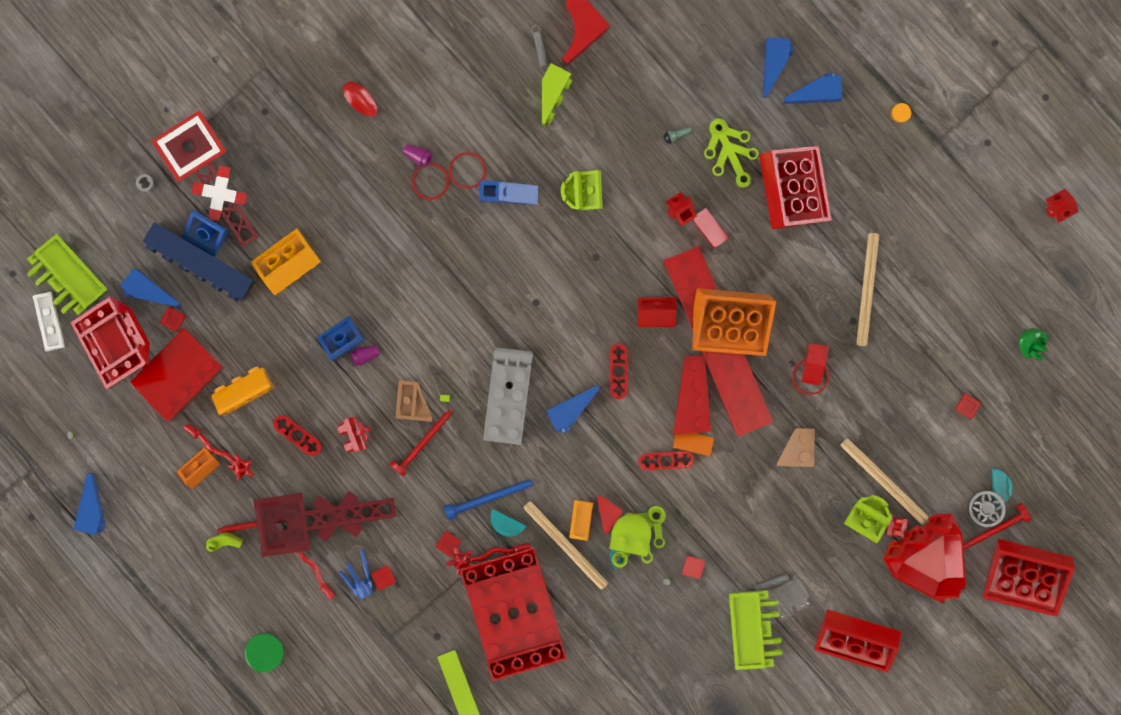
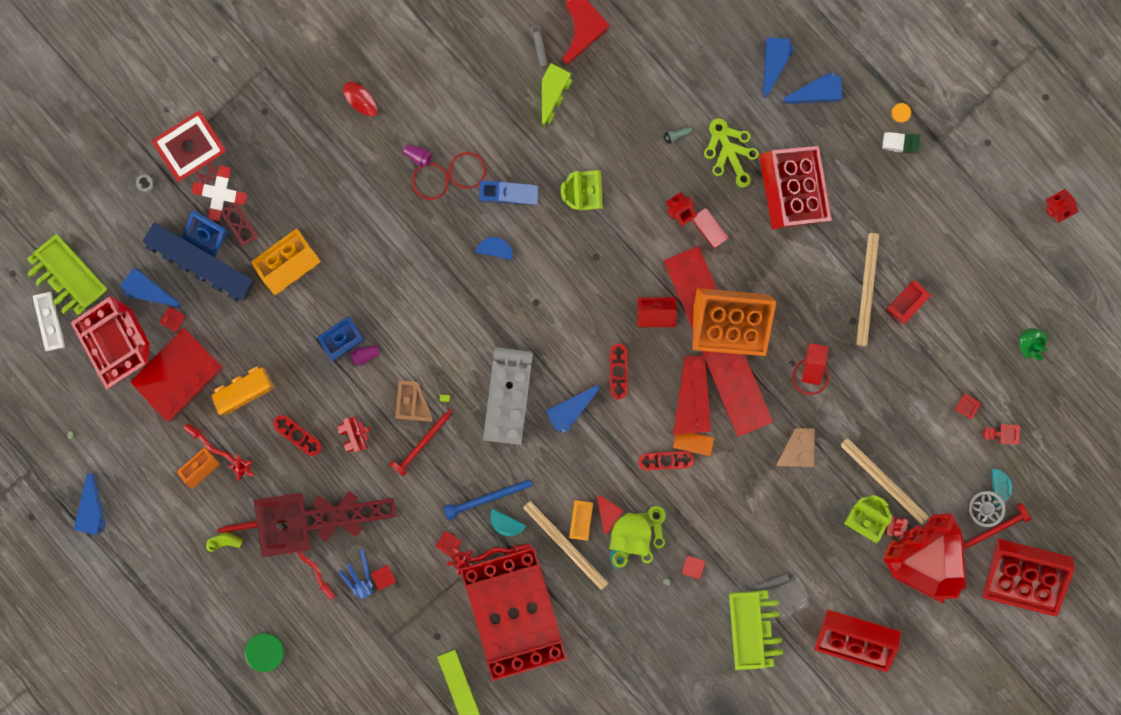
none -> blue tile [475,237,513,260]
none -> leg [882,132,920,154]
none -> red panel [886,280,931,325]
none -> plate [982,424,1020,444]

